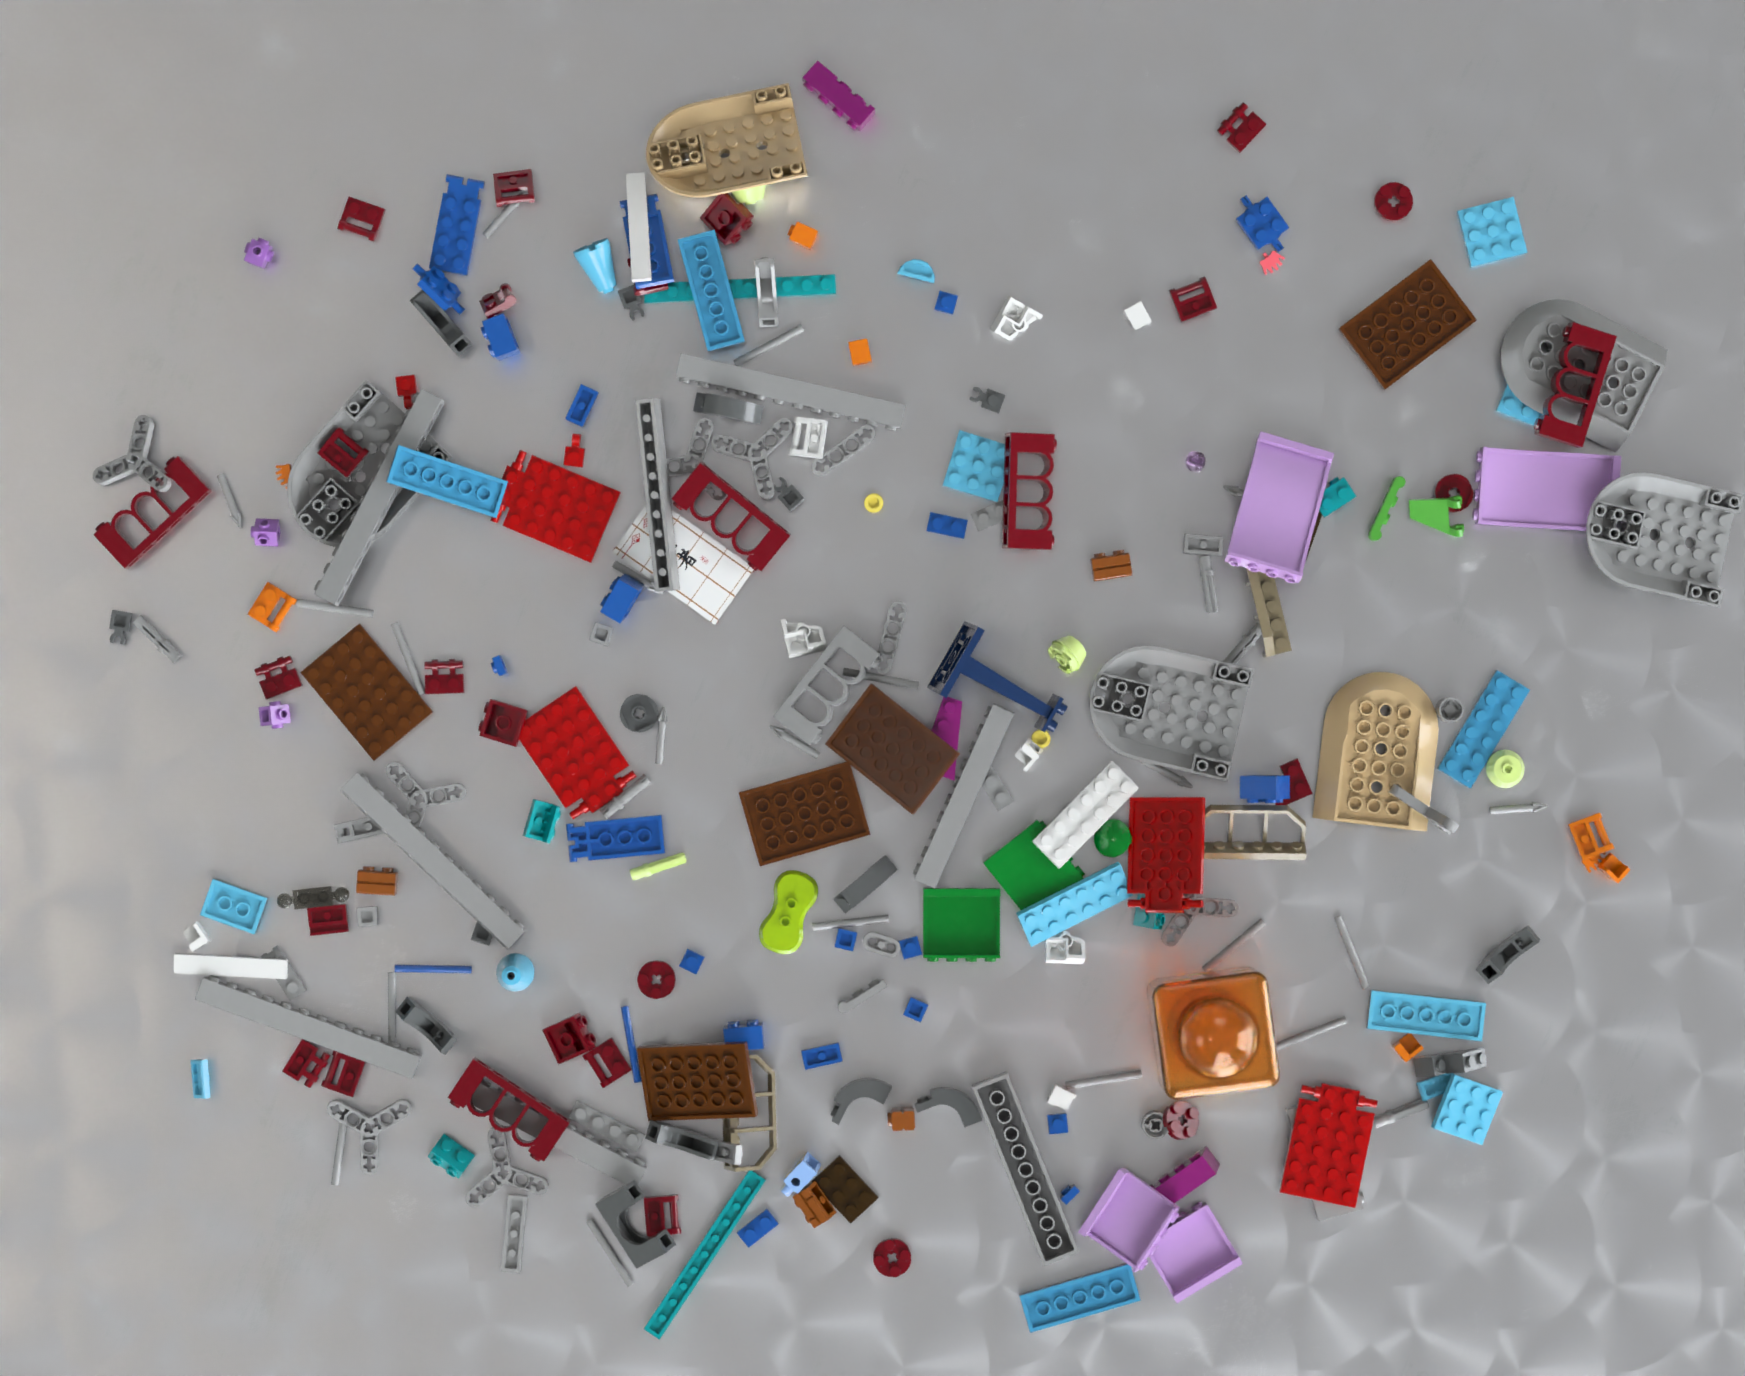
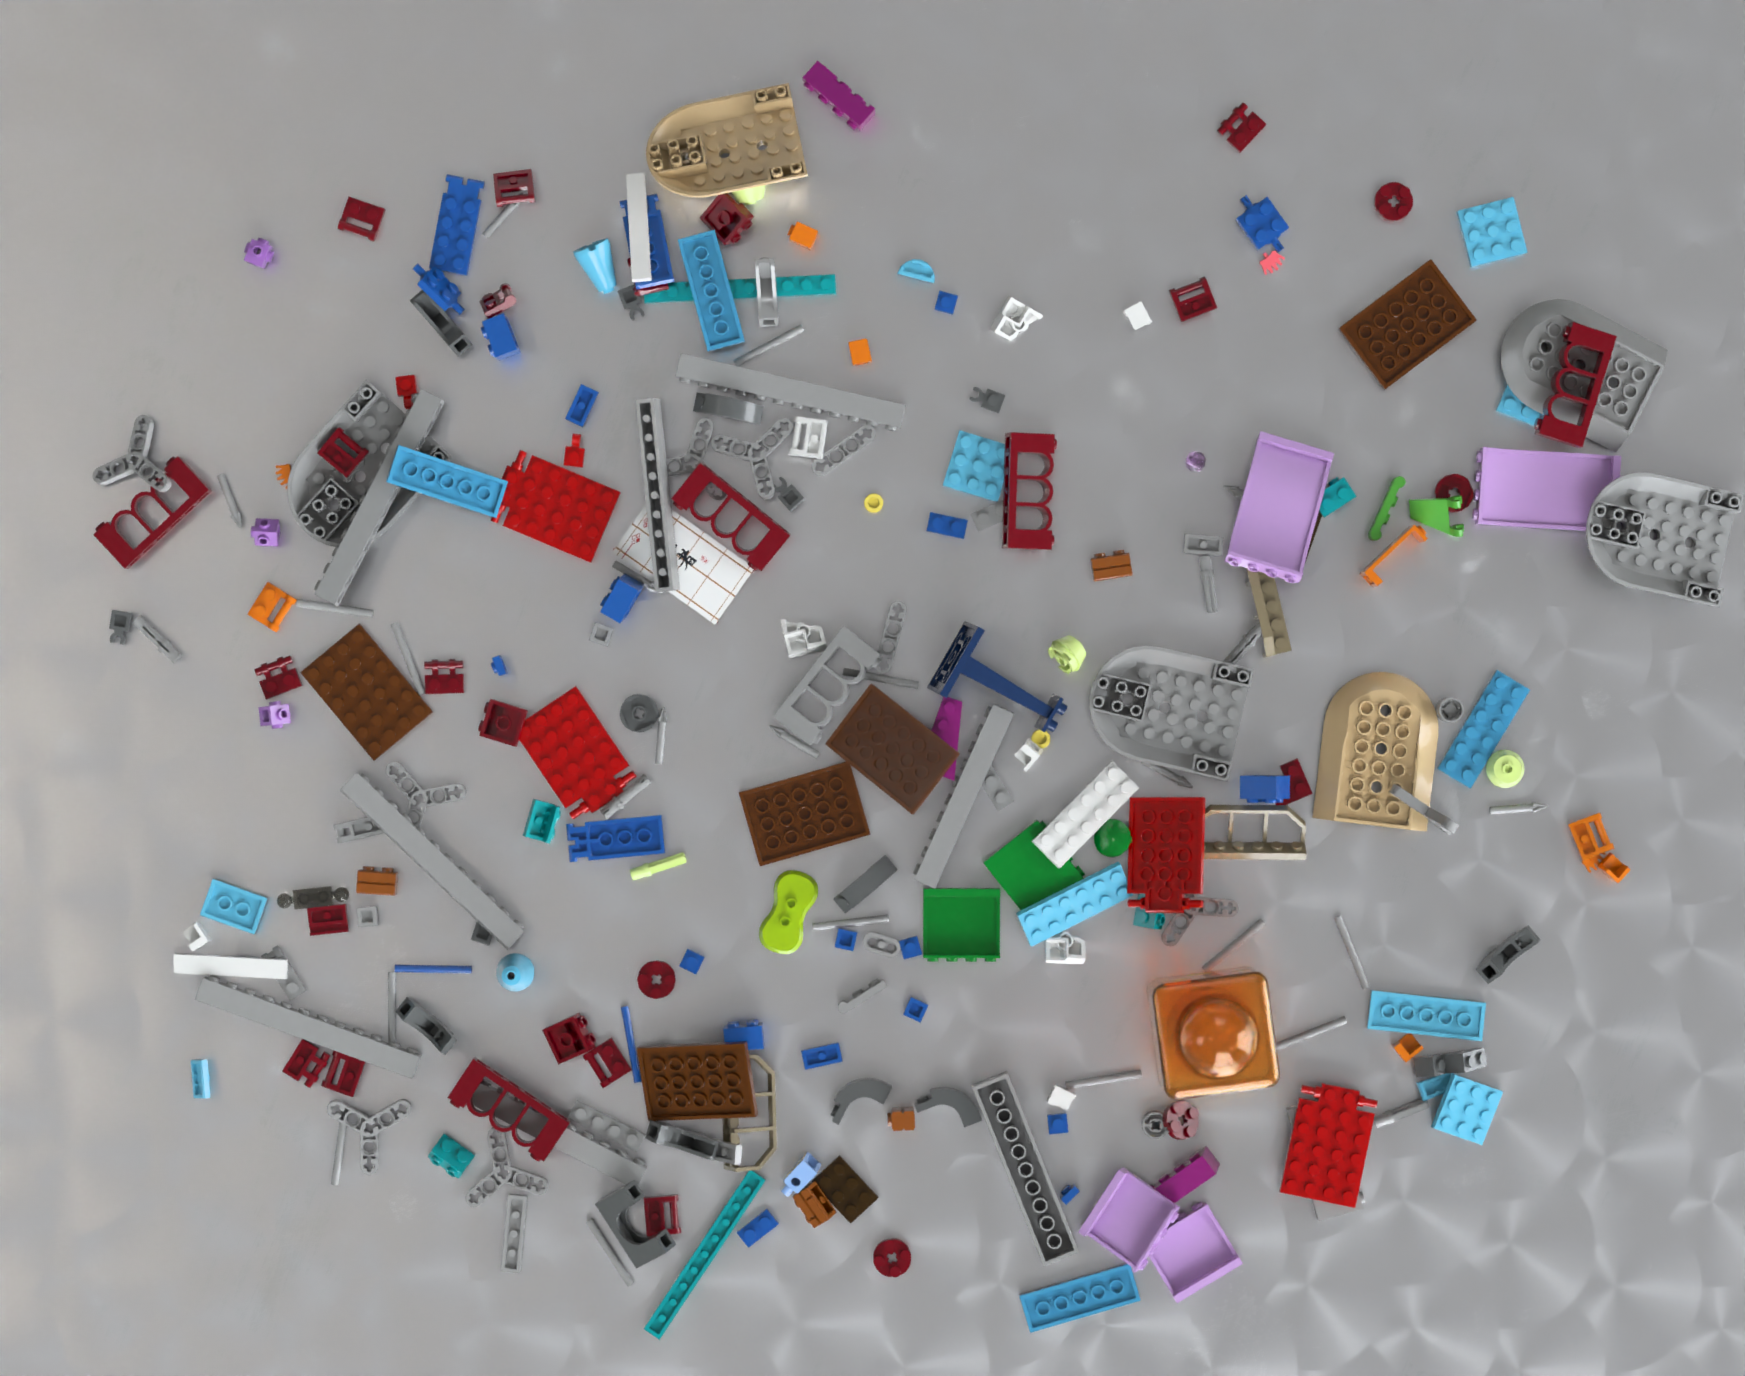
none -> orange panel [1359,525,1428,587]

